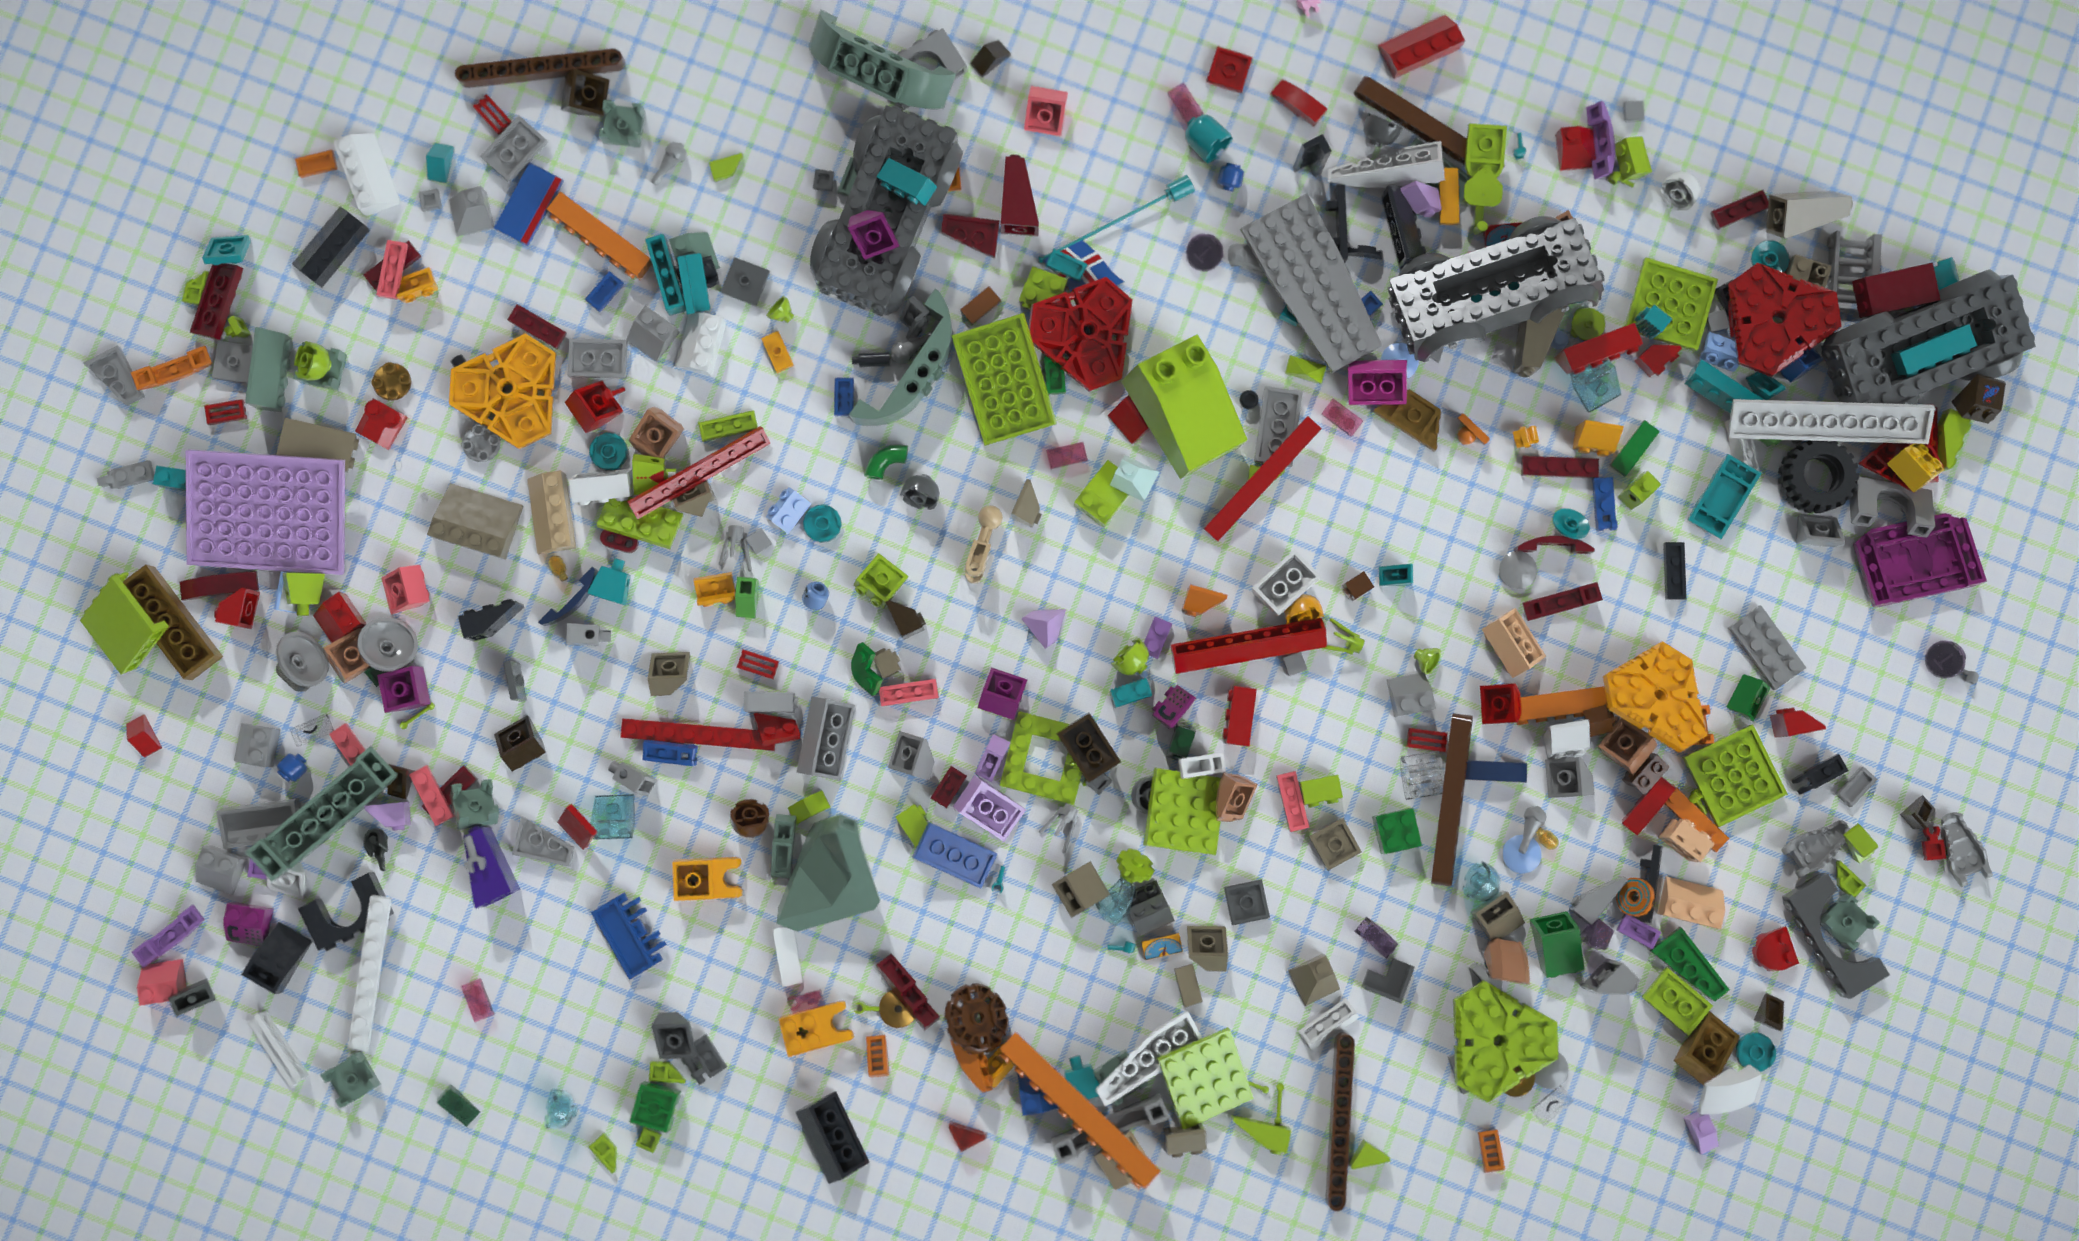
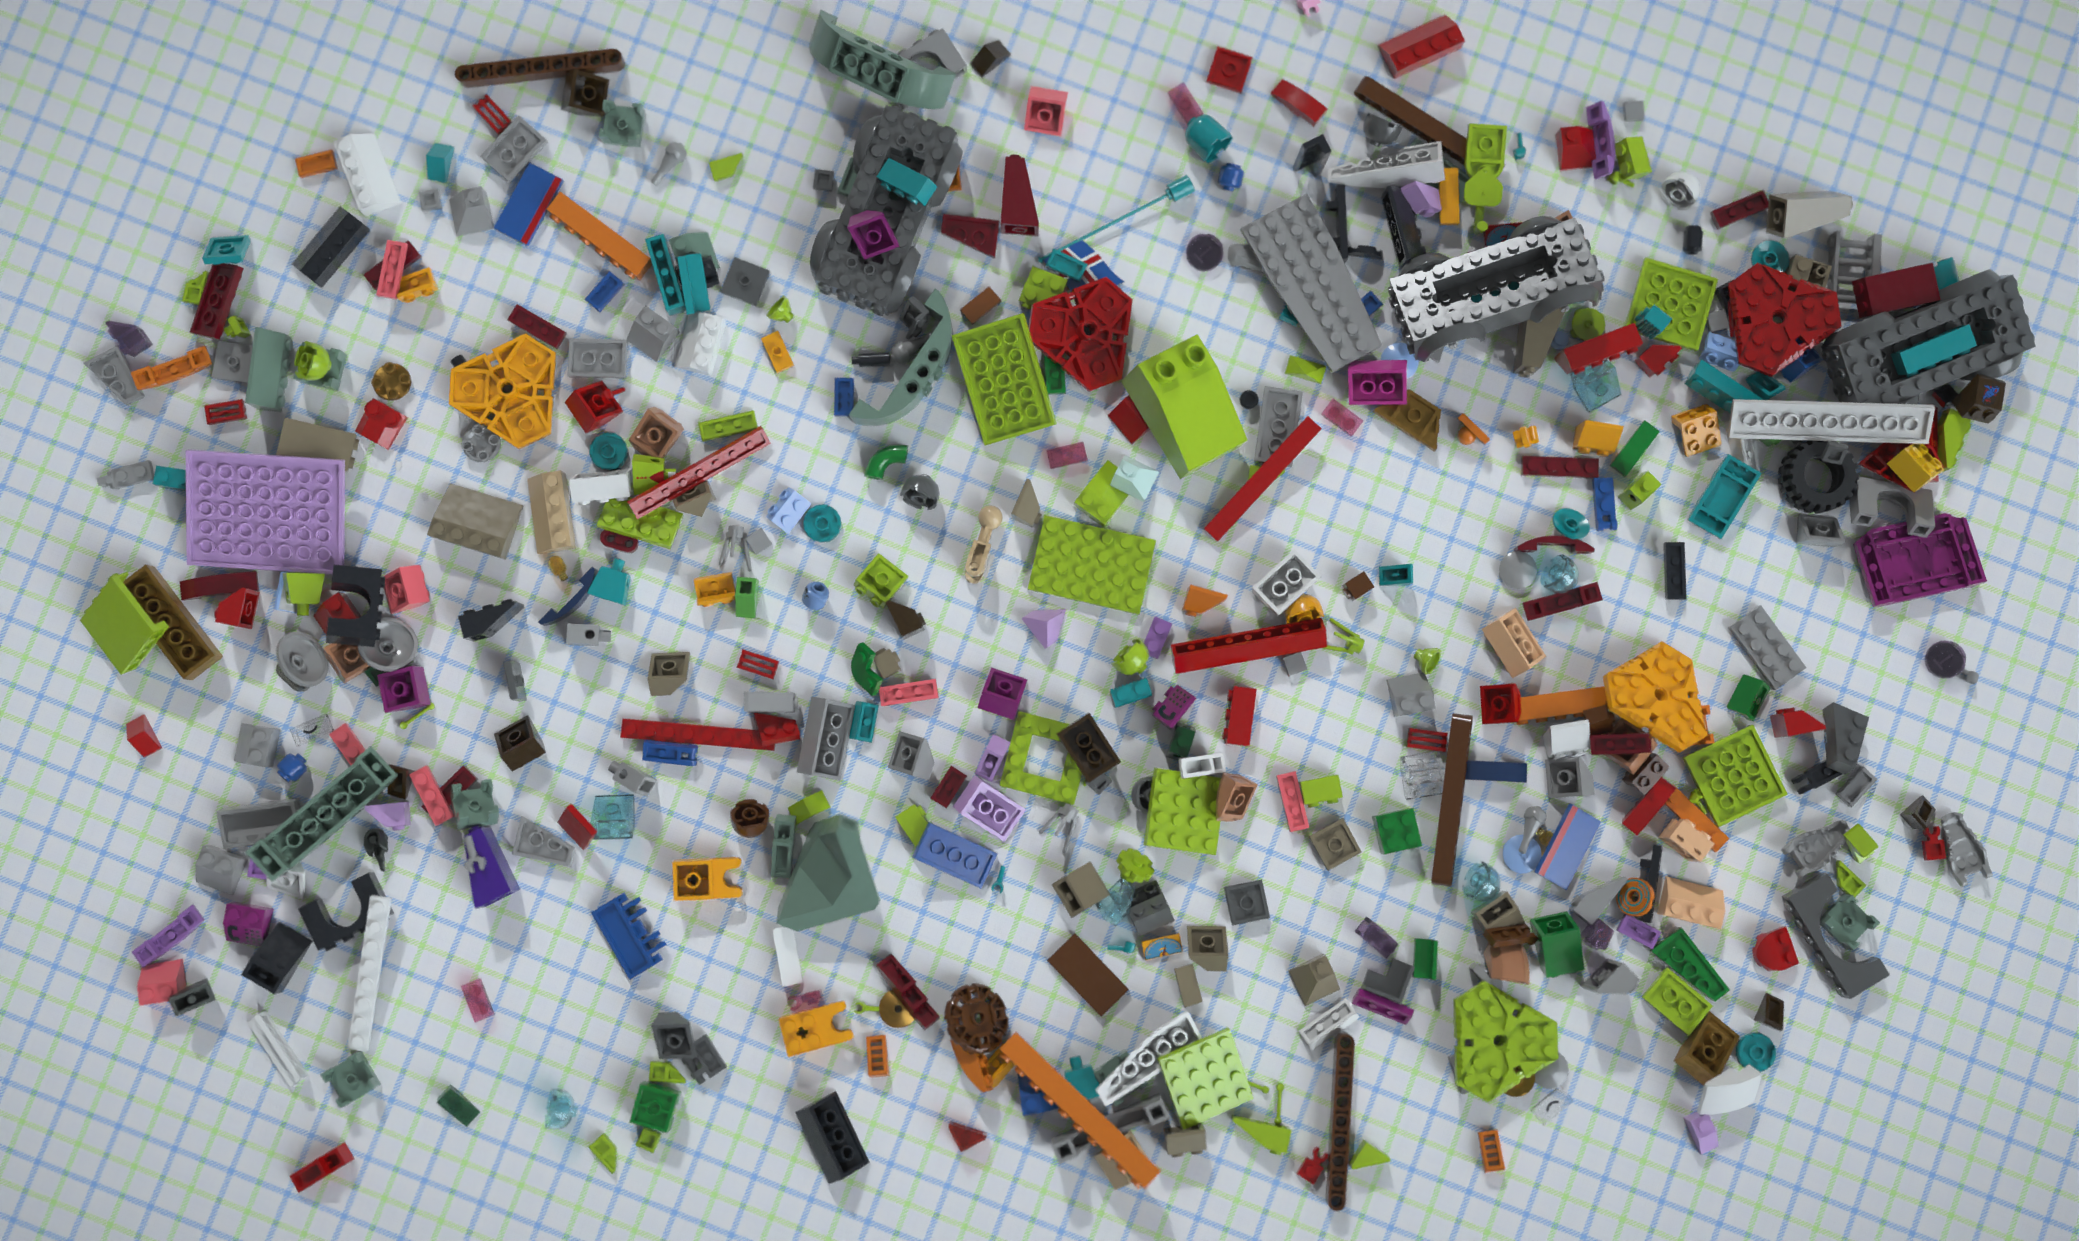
none -> clear purple slope [106,321,153,357]
none -> red slope [289,1142,355,1193]
none -> black arch [326,565,385,647]
none -> teal slope [849,701,879,743]
none -> lime plate [1028,515,1156,615]
none -> reddish brown tile [1047,933,1129,1017]
none -> red plate [1296,1146,1328,1185]
none -> magenta plate [1351,988,1414,1025]
none -> green panel [1412,938,1438,980]
none -> reddish brown plate [1483,924,1538,948]
none -> tile [1534,804,1601,890]
none -> clear light blue cylinder [1540,554,1579,594]
none -> dark red plate [1590,733,1652,755]
none -> light orange bracket [1671,404,1722,457]
none -> black brick [1682,225,1703,255]
none -> dark grey plate [1821,441,1849,465]
none -> dark grey wedge [1823,702,1869,775]
none -> black plate [1931,384,1958,408]

